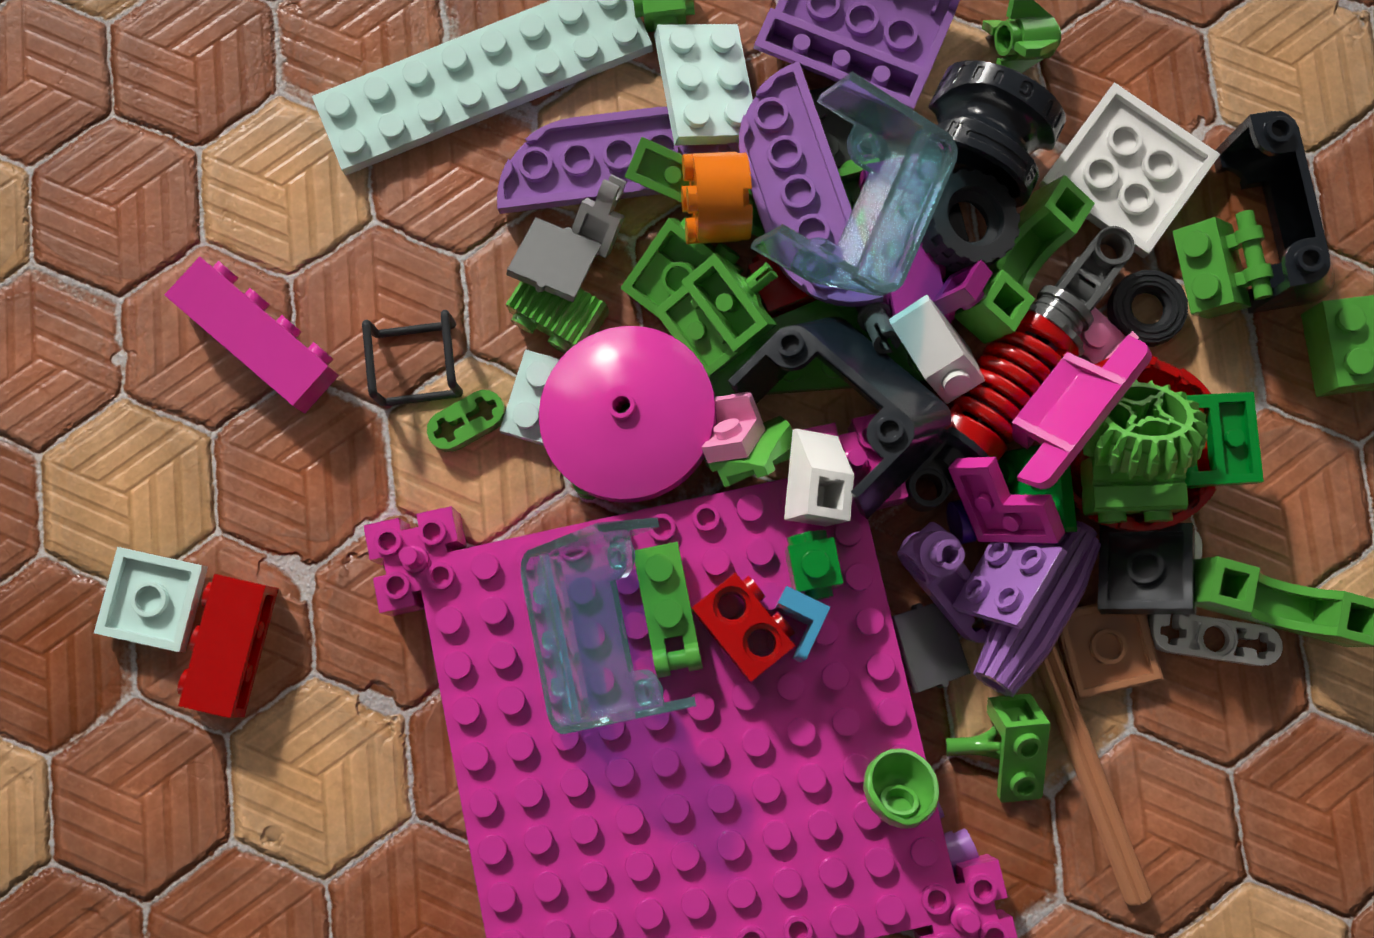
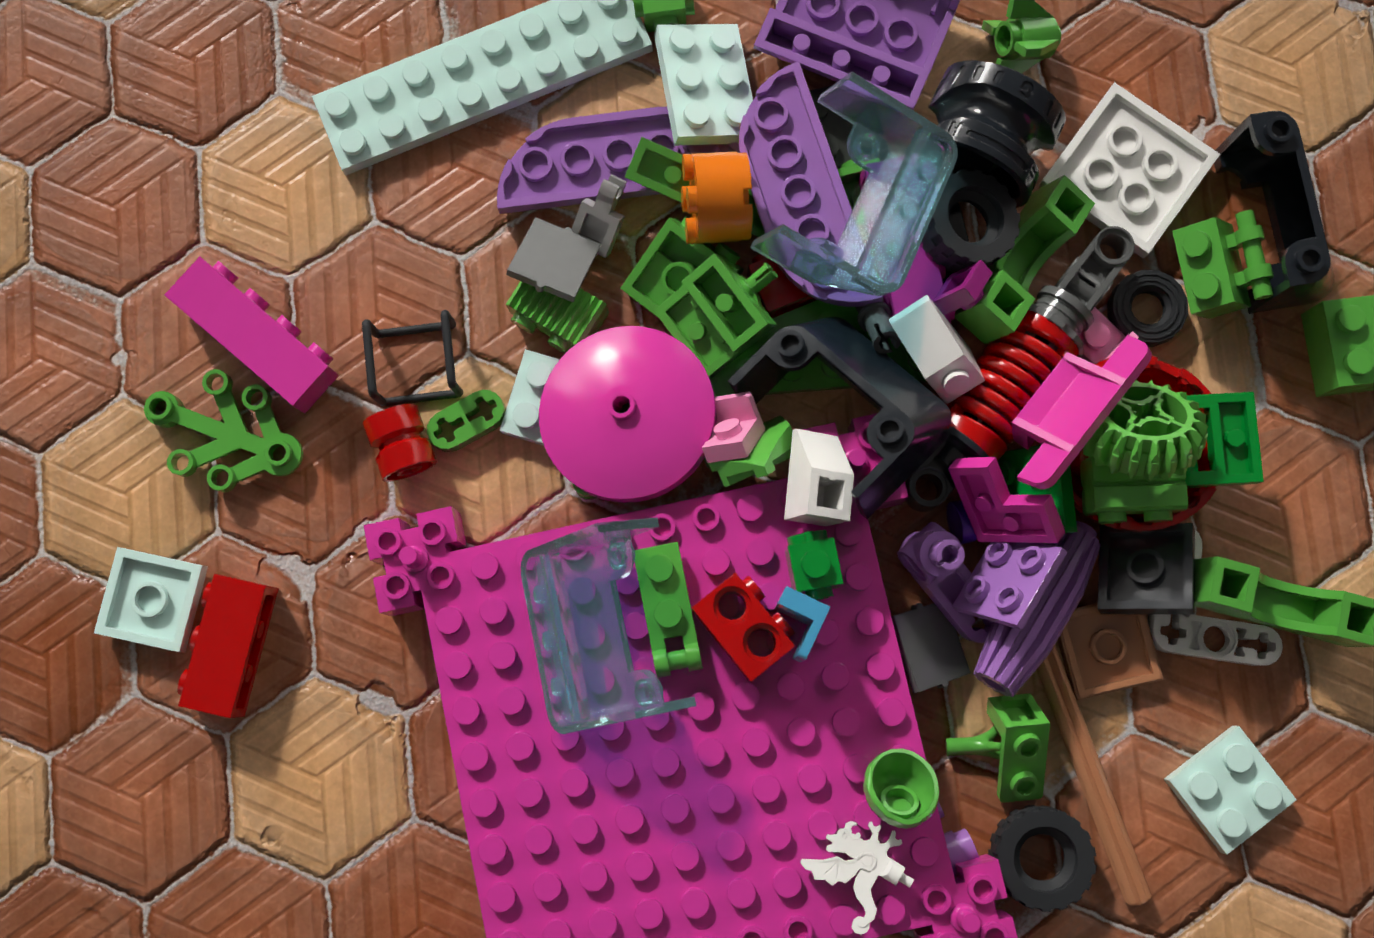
none -> bright green plant [144,369,303,492]
none -> red wheel [363,404,437,482]
none -> white piece [800,821,914,935]
none -> black tyre [988,805,1097,912]
none -> light aqua plate [1164,725,1297,855]

